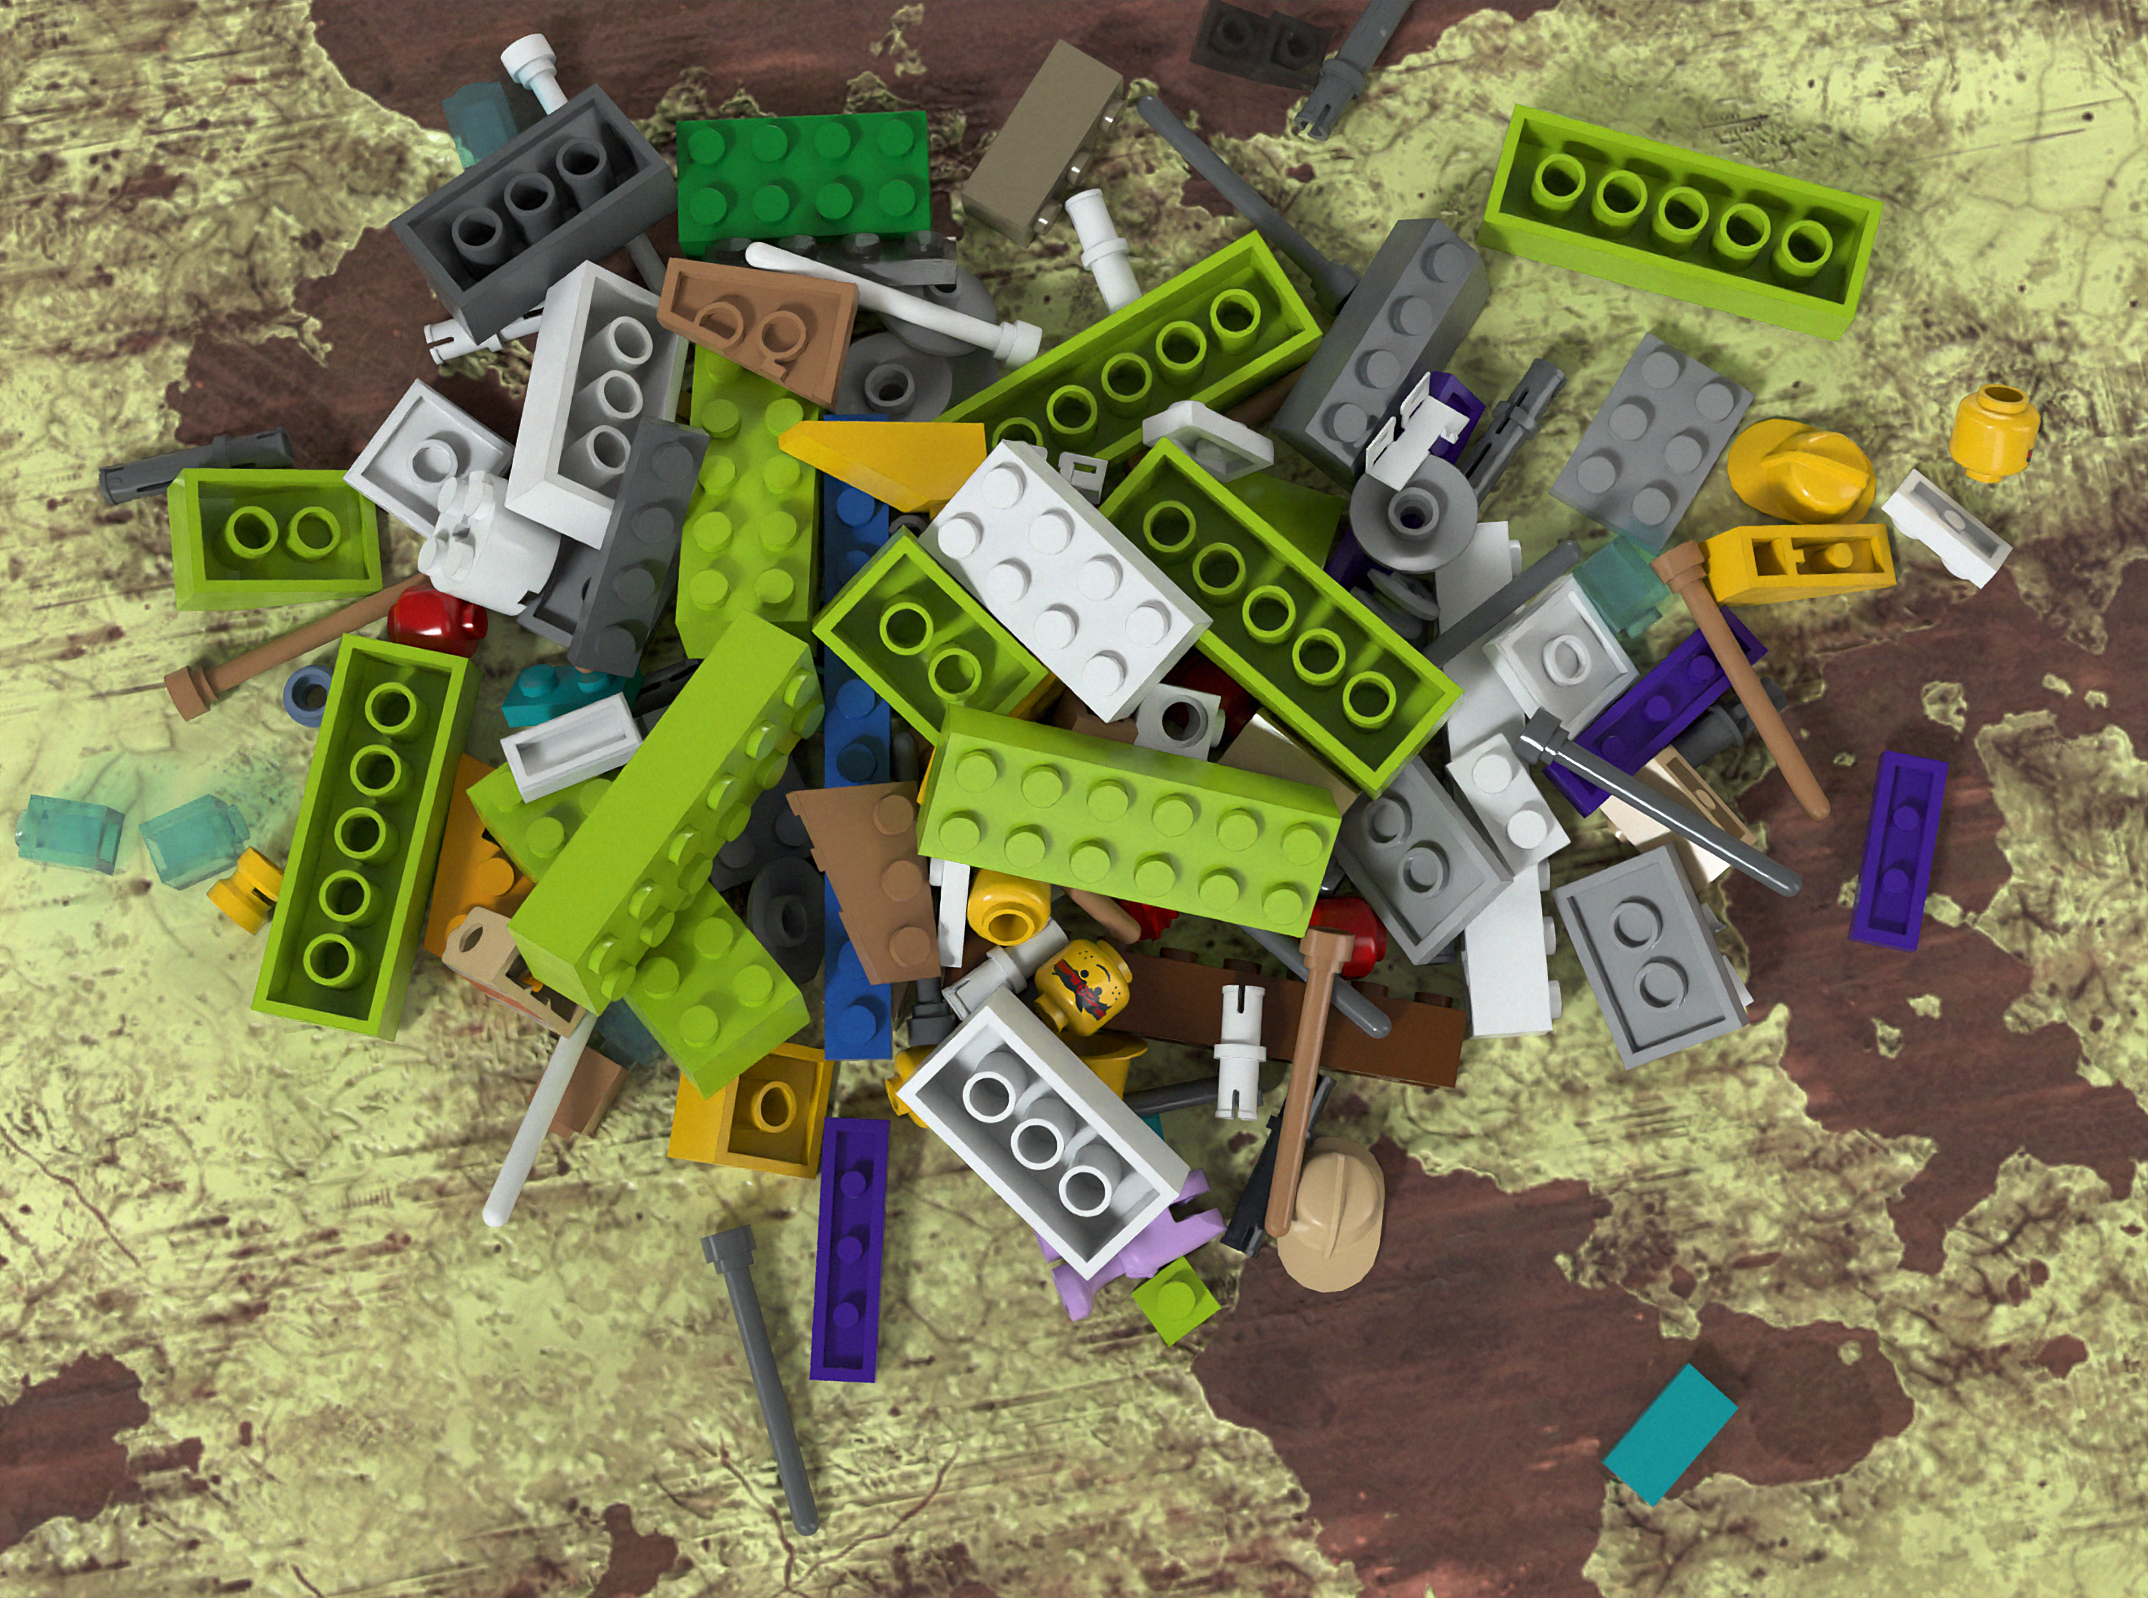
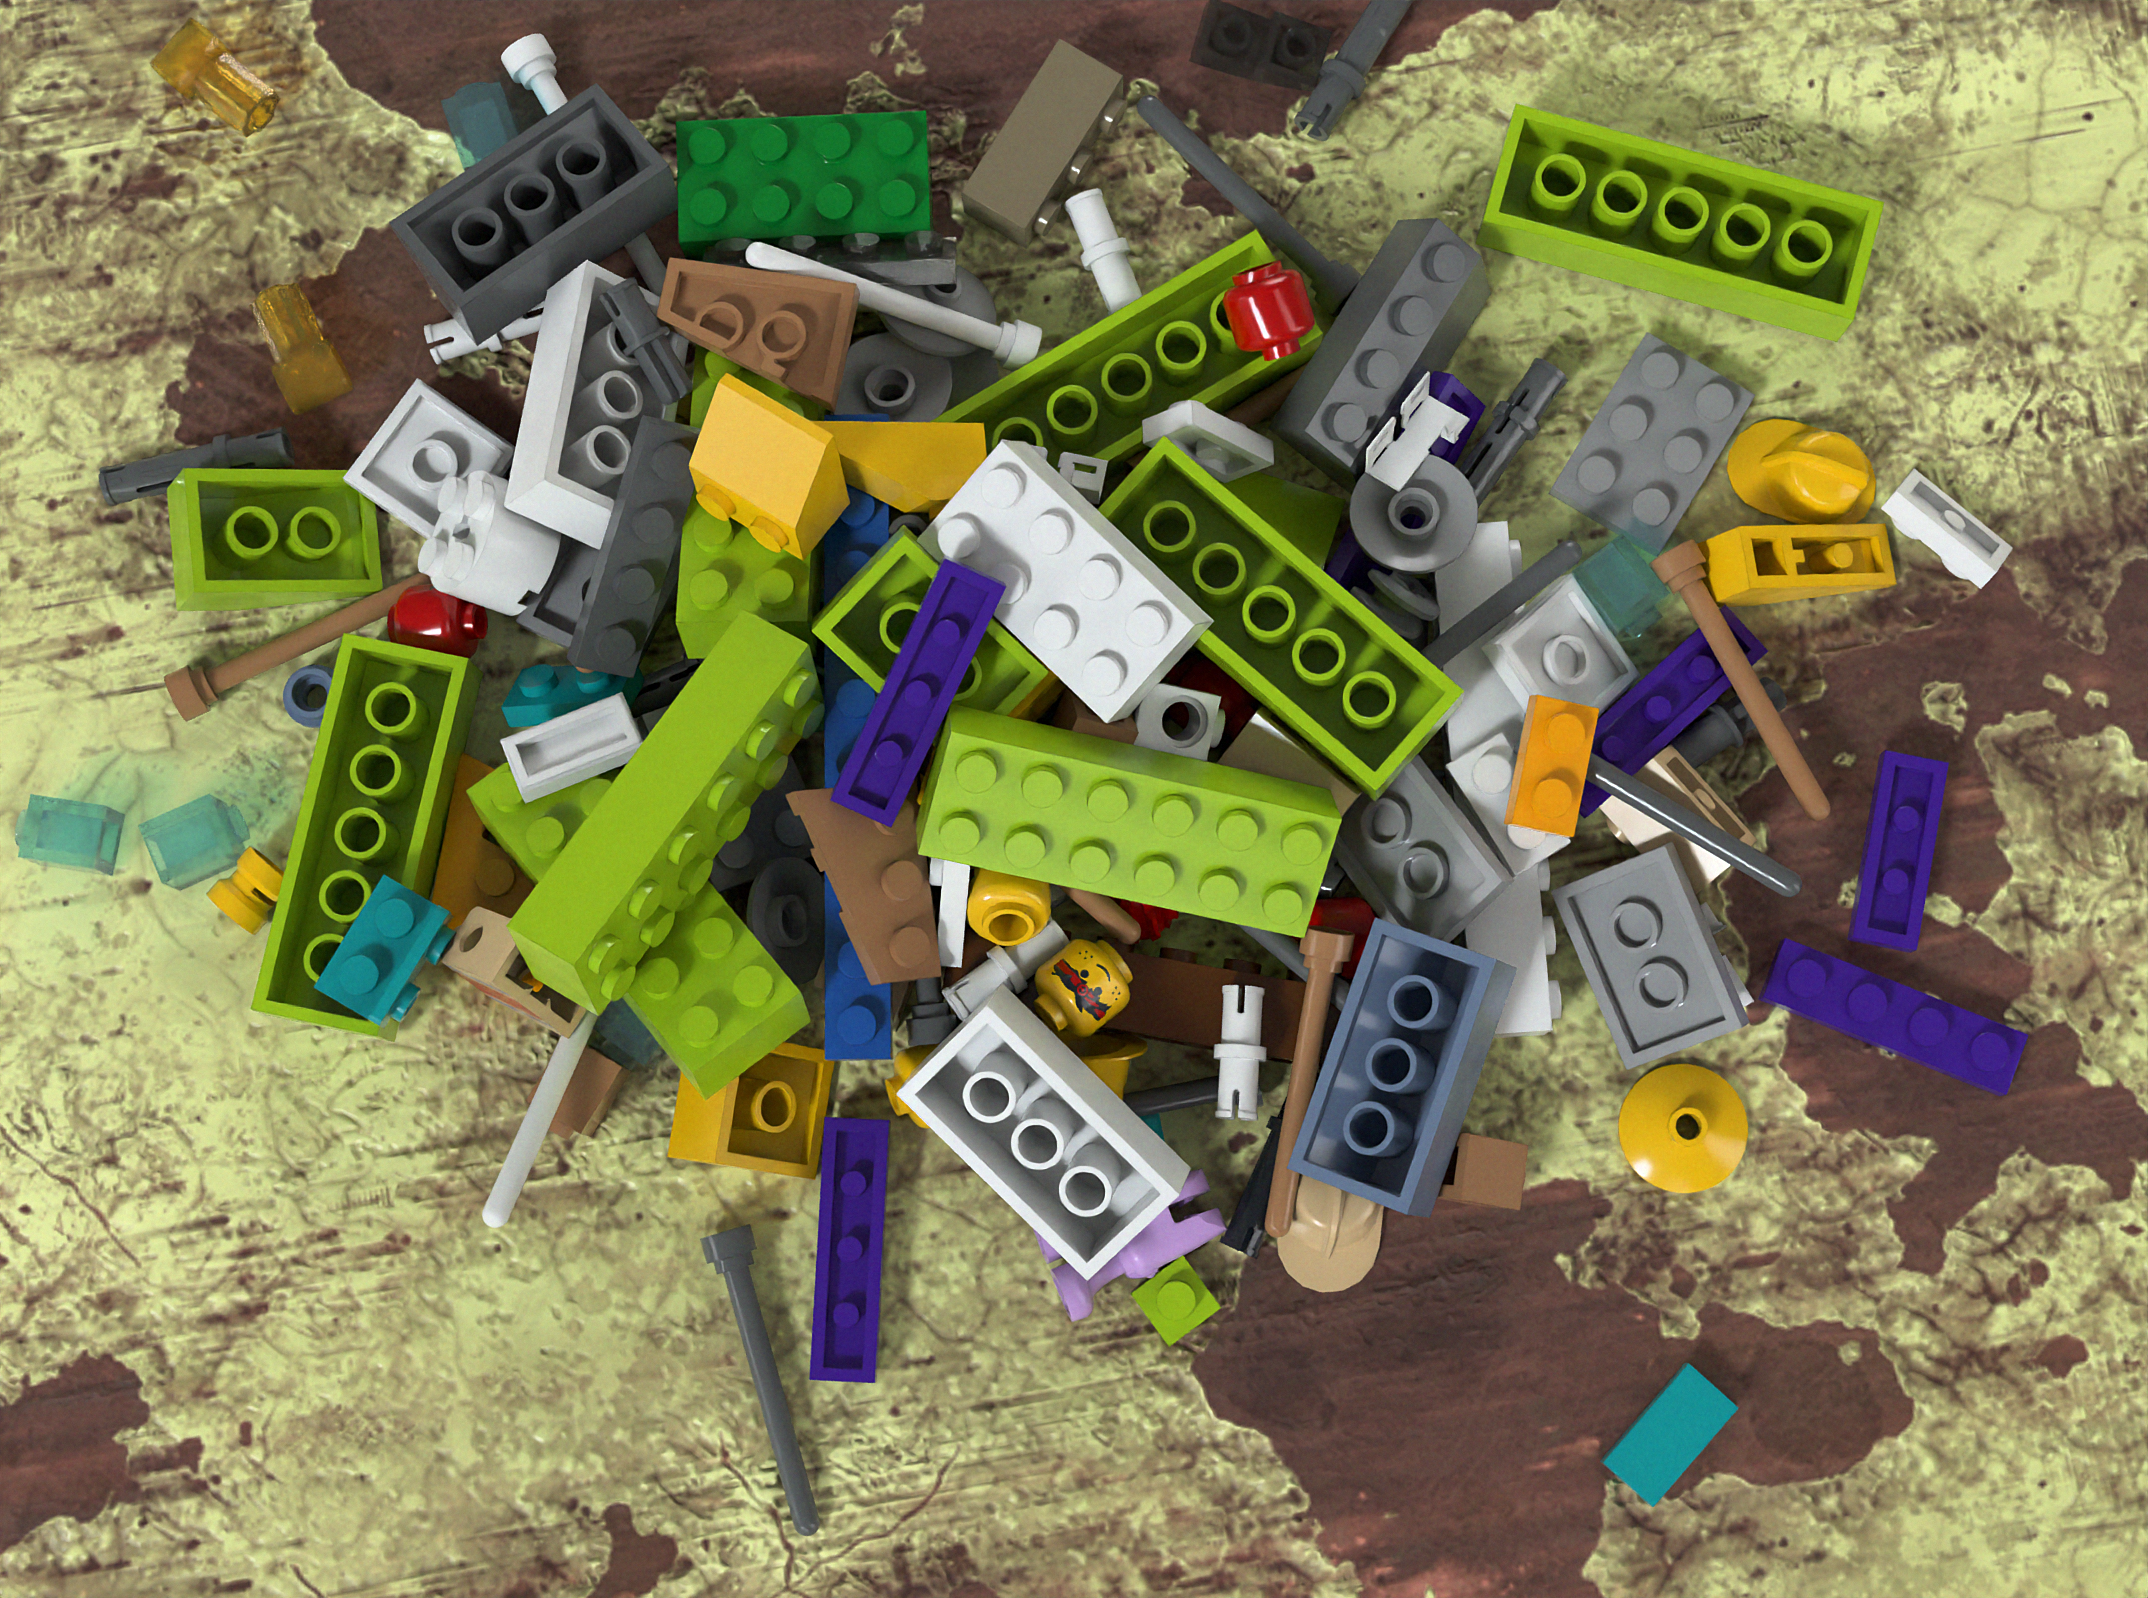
yellow head [1948,384,2041,483] -> none
none -> clear yellow piece [149,17,280,138]
none -> clear yellow piece [248,282,354,416]
none -> teal bracket [314,875,456,1028]
none -> dark grey axle [598,277,693,405]
none -> yellow slope [688,372,850,561]
none -> dark purple plate [830,555,1006,828]
none -> red head [1223,260,1315,361]
none -> sand blue slope [1287,917,1517,1218]
none -> medium nougat brick [1437,1133,1529,1210]
none -> light orange plate [1504,695,1599,838]
none -> yellow dish [1618,1064,1748,1193]
none -> dark purple plate [1758,938,2028,1096]

